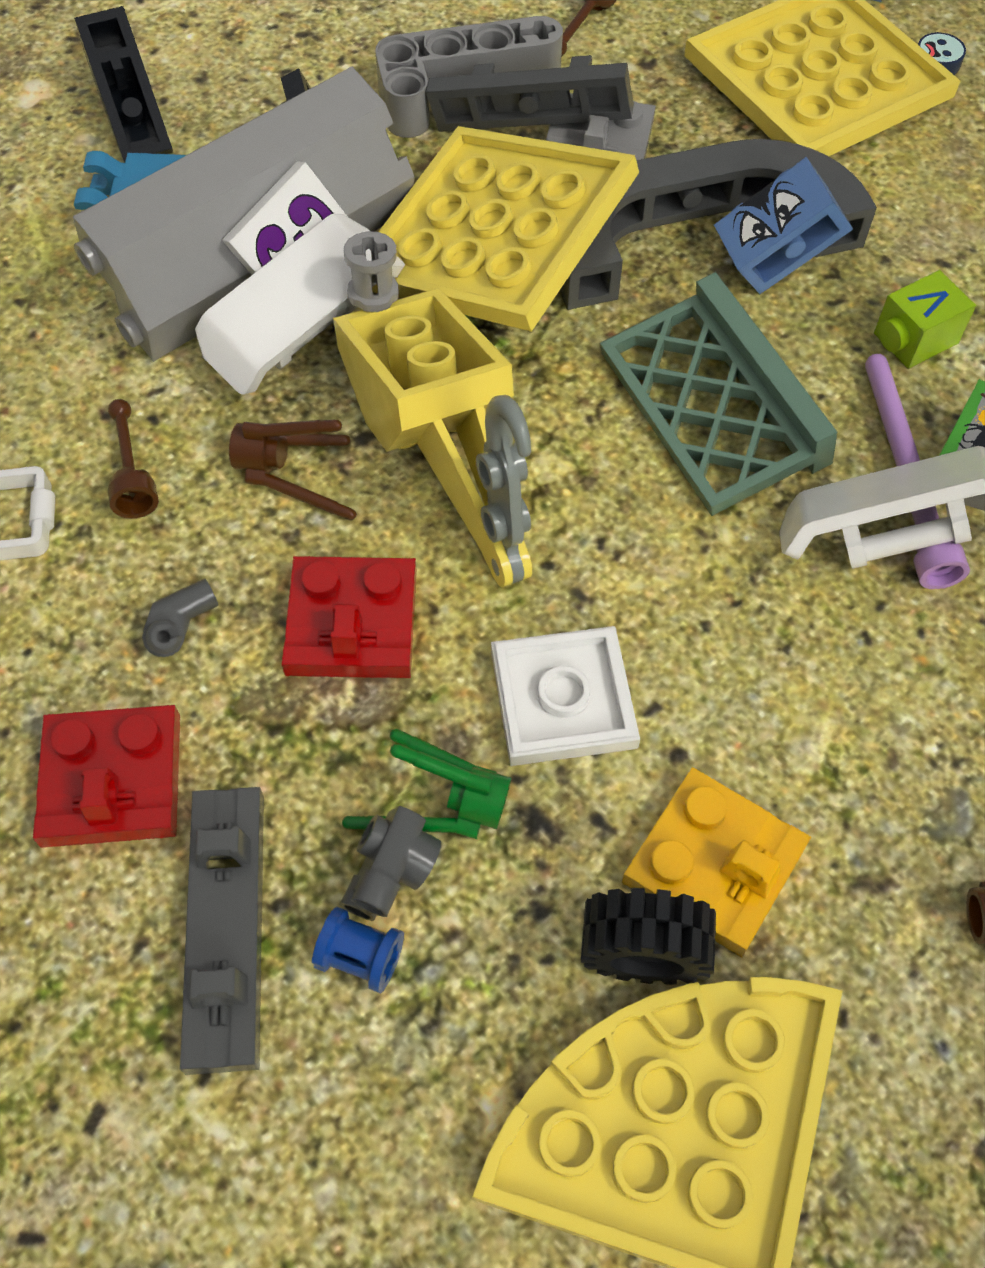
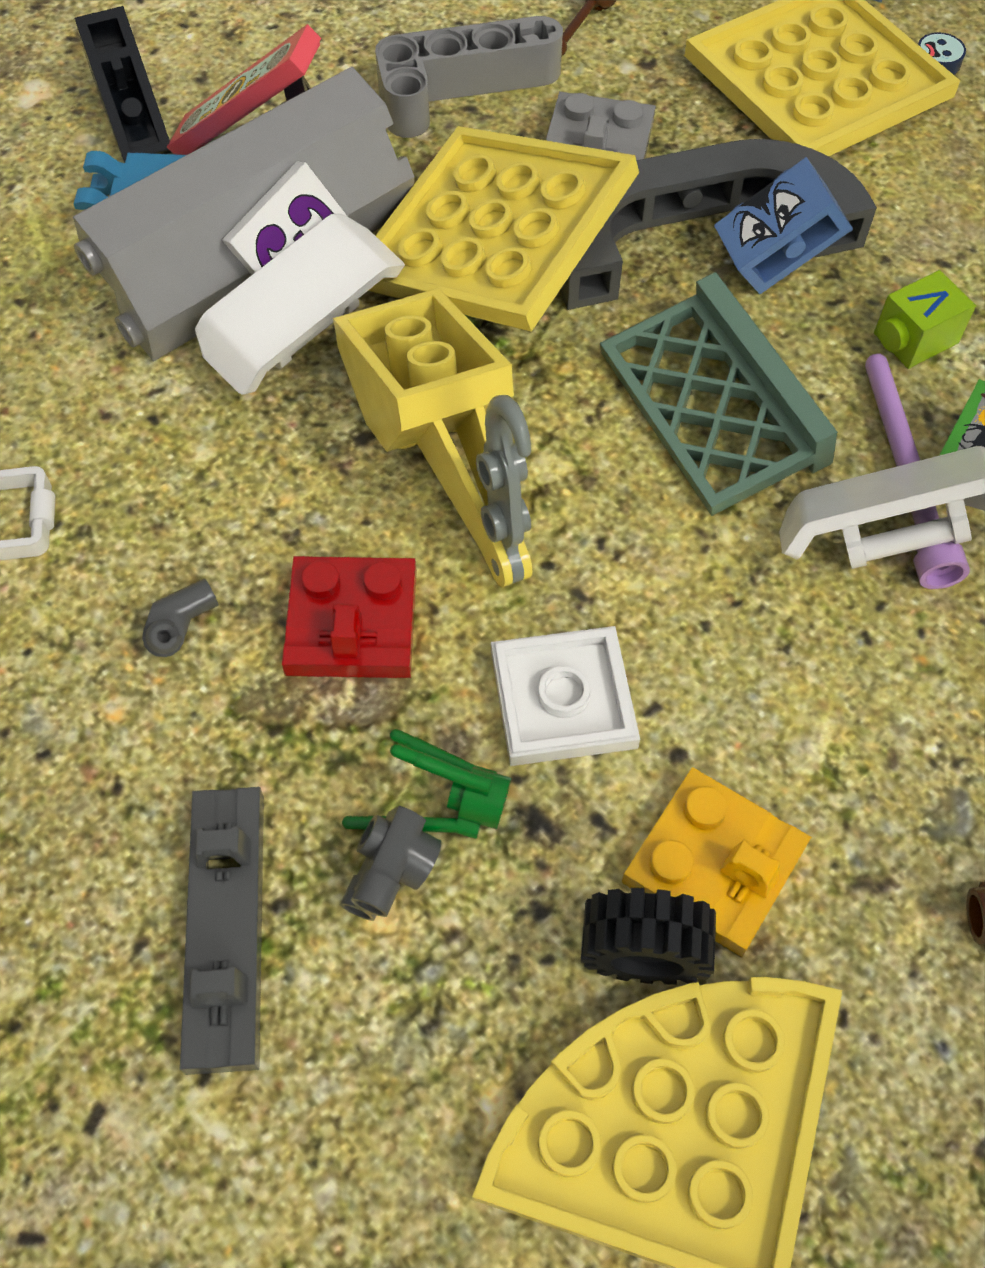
red hinge [33,705,180,848] -> none
reddish brown hinge [108,399,159,519] -> none
reddish brown plant [229,420,357,520] -> none
blue bush [312,907,404,994] -> none
light grey bush [344,231,399,312] -> none
dark grey hinge [426,55,634,132] -> none
none -> coral tile [167,24,321,155]

